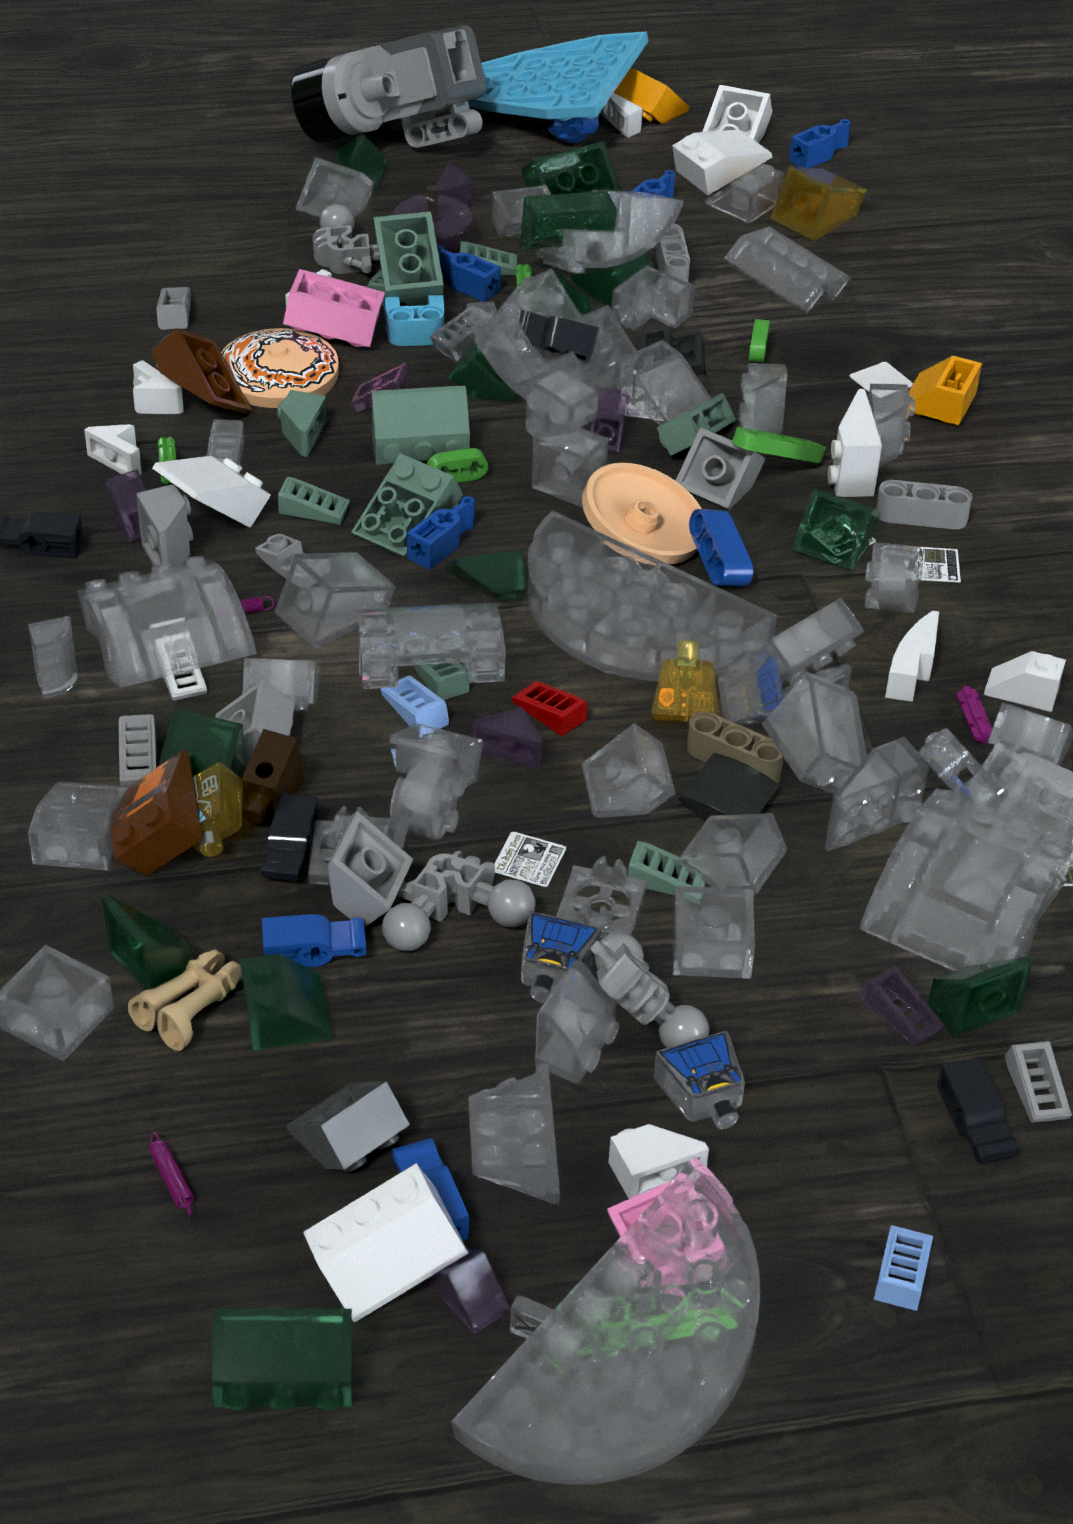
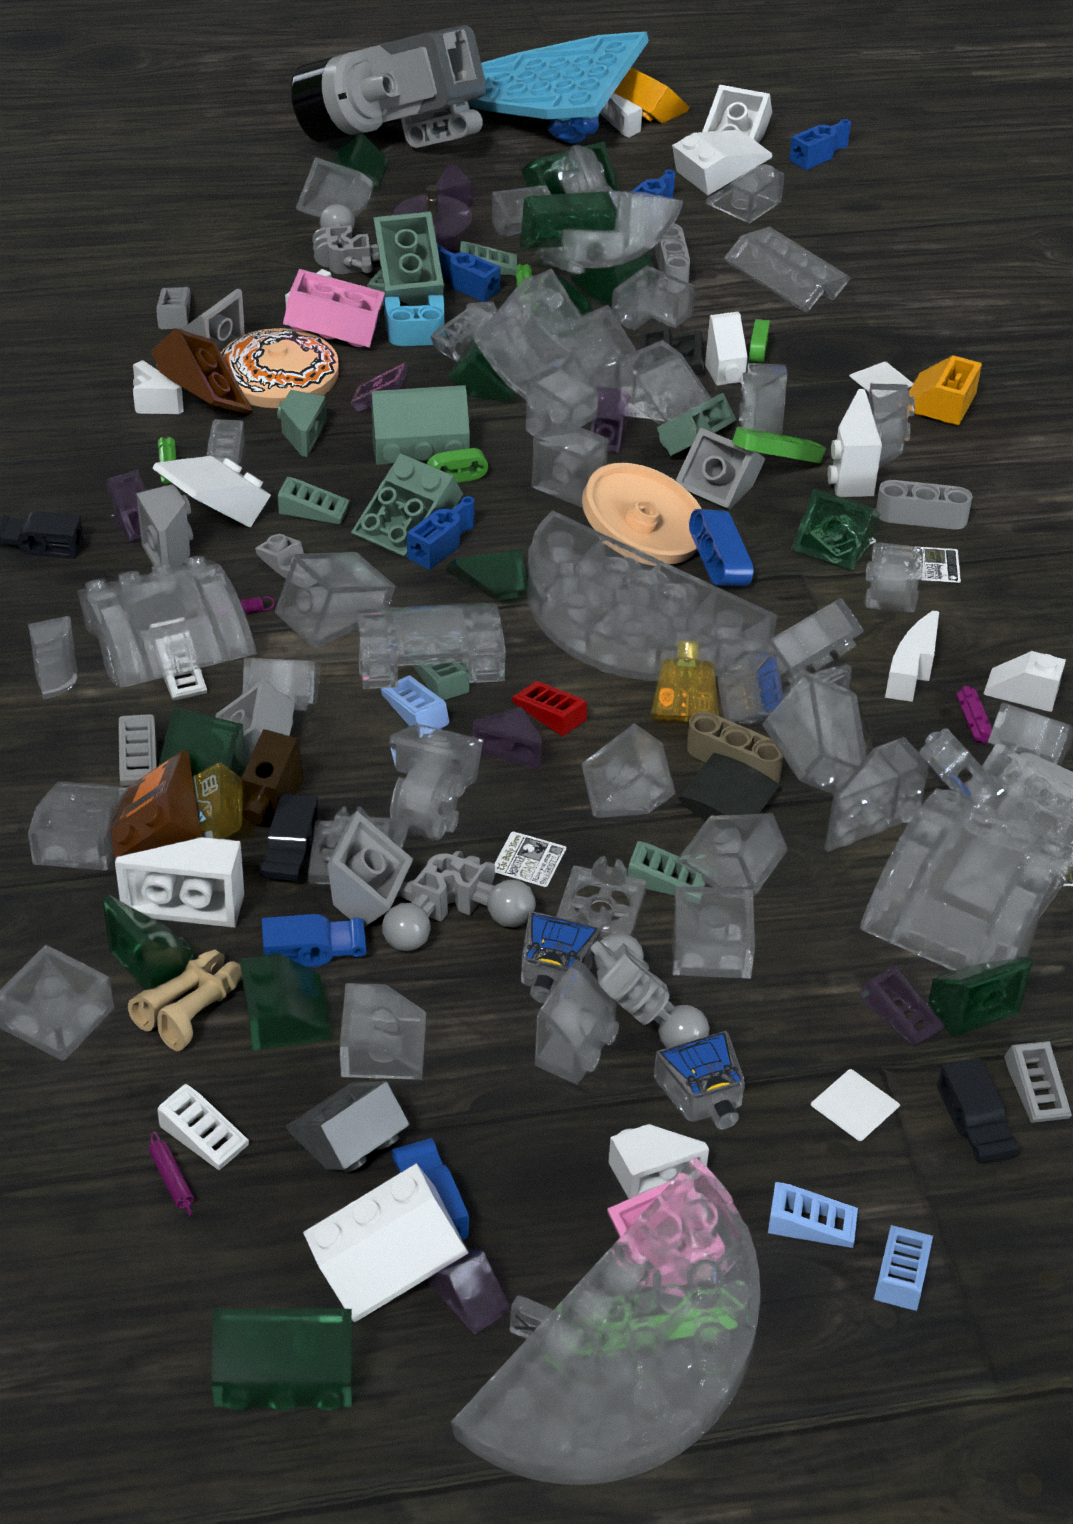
white slope [84,424,142,480] -> none
clear wing [468,1064,560,1204] -> none
black piece [514,310,599,363] -> none
clear yellow slope [770,166,867,240] -> none
none -> white slope [115,837,245,928]
none -> white slope [158,1084,249,1171]
none -> light grey slope [181,289,245,352]
none -> clear slope [340,983,426,1080]
none -> clear slope [557,144,614,221]
none -> white slope [705,312,747,386]
none -> light blue slope [768,1182,858,1248]
none -> white sticker [811,1069,900,1141]

